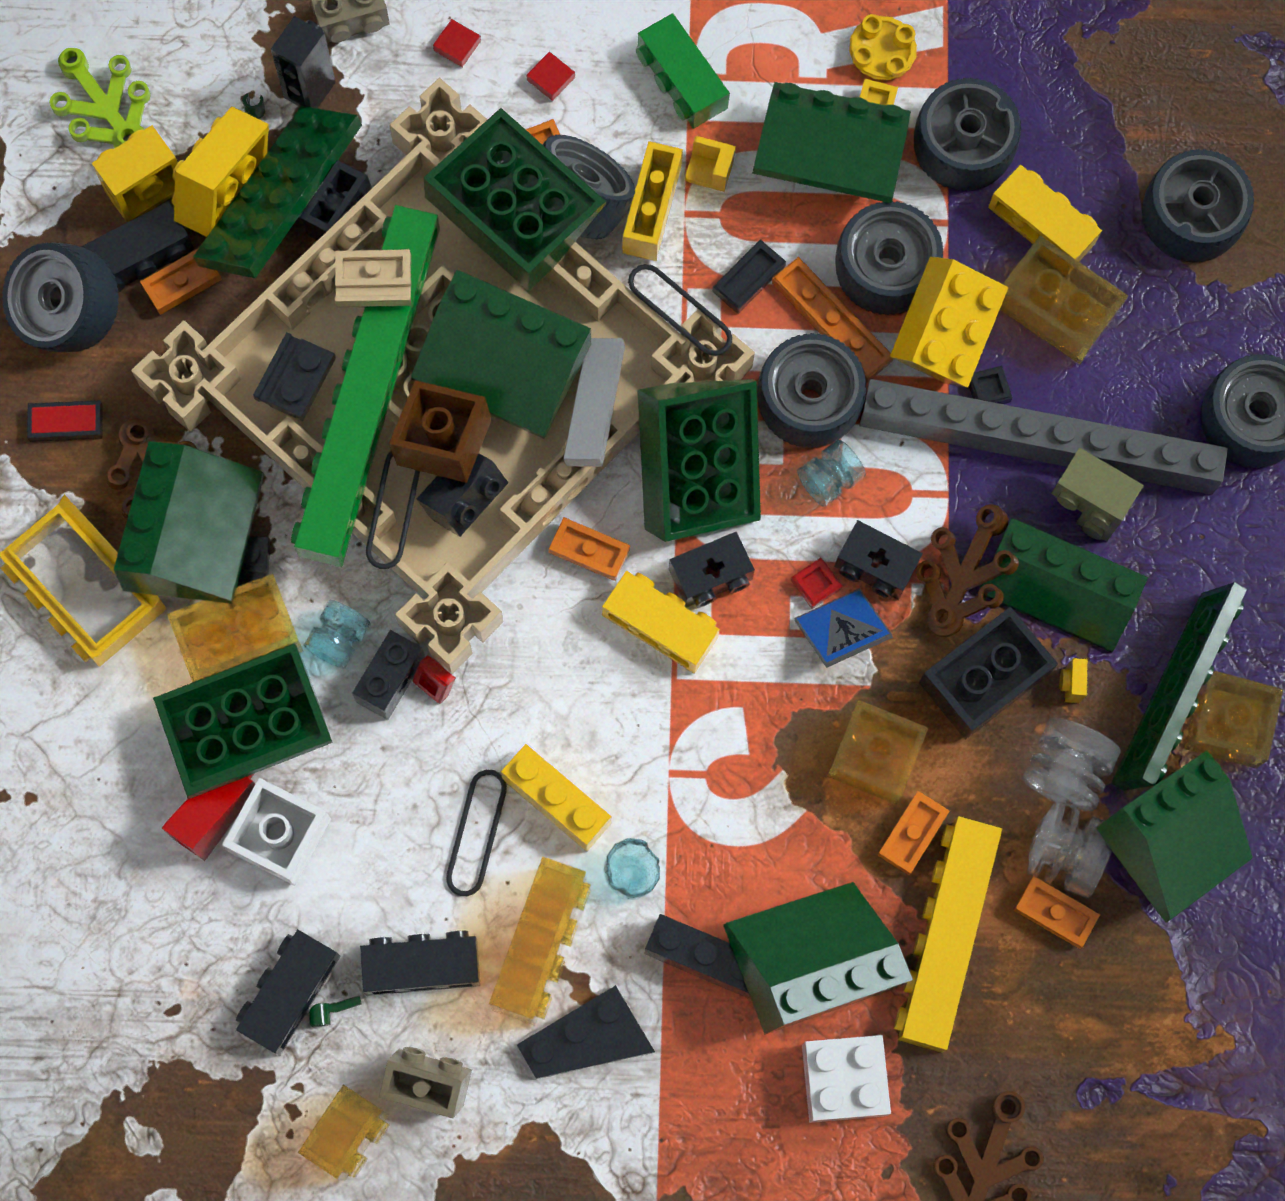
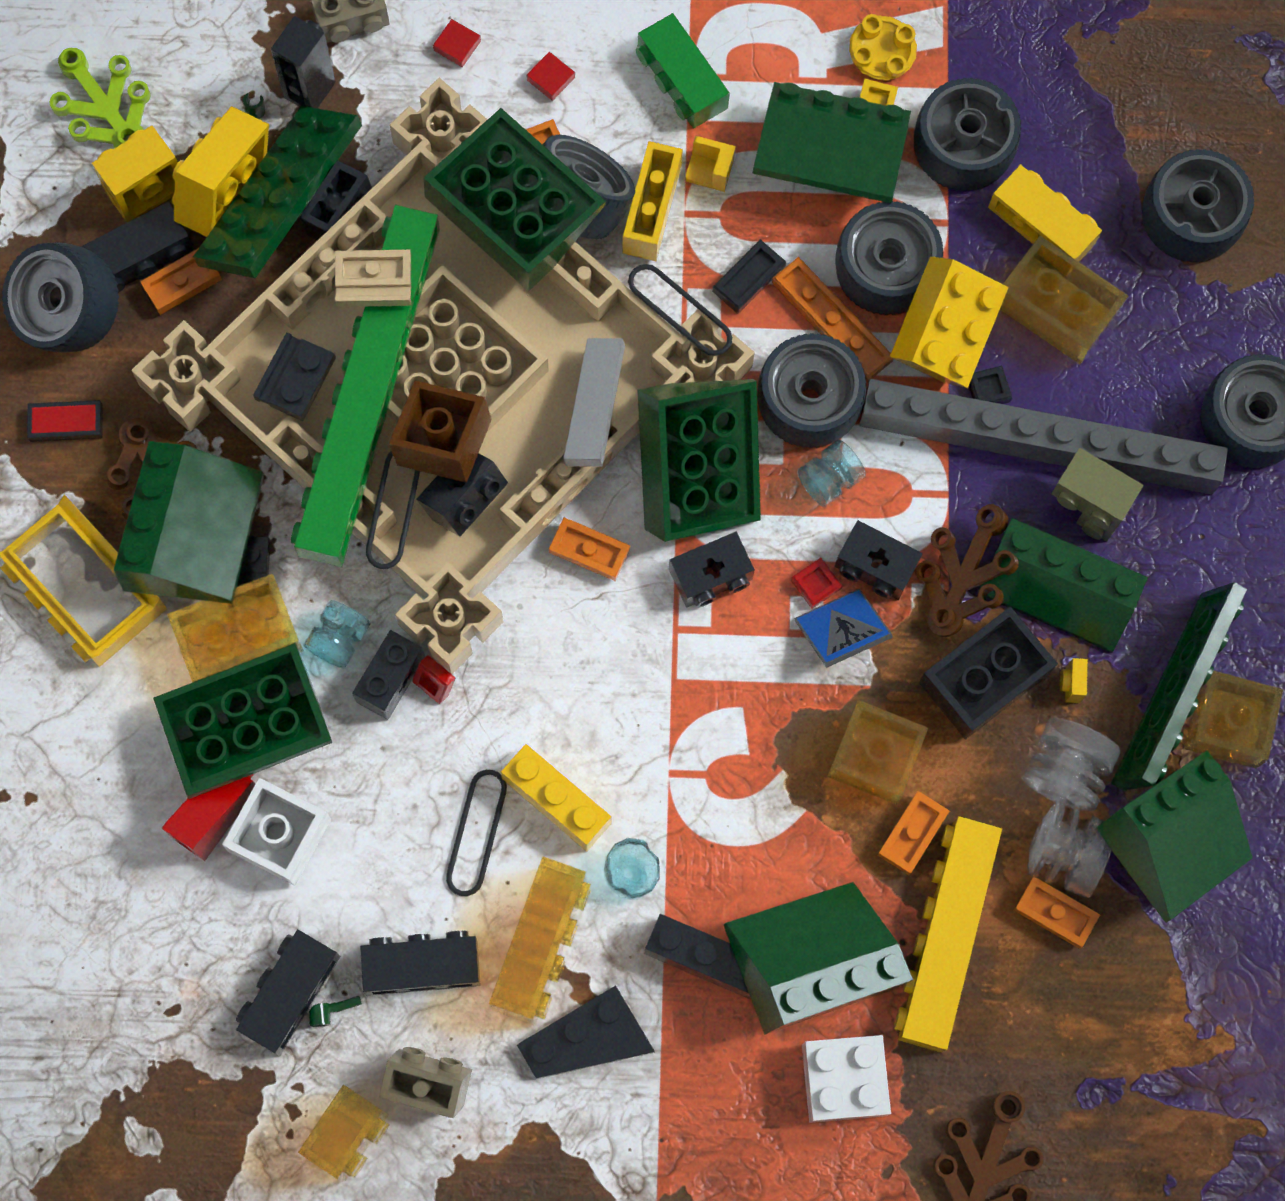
dark green slope [411,270,591,439] -> none
yellow brick [602,571,720,674] -> none

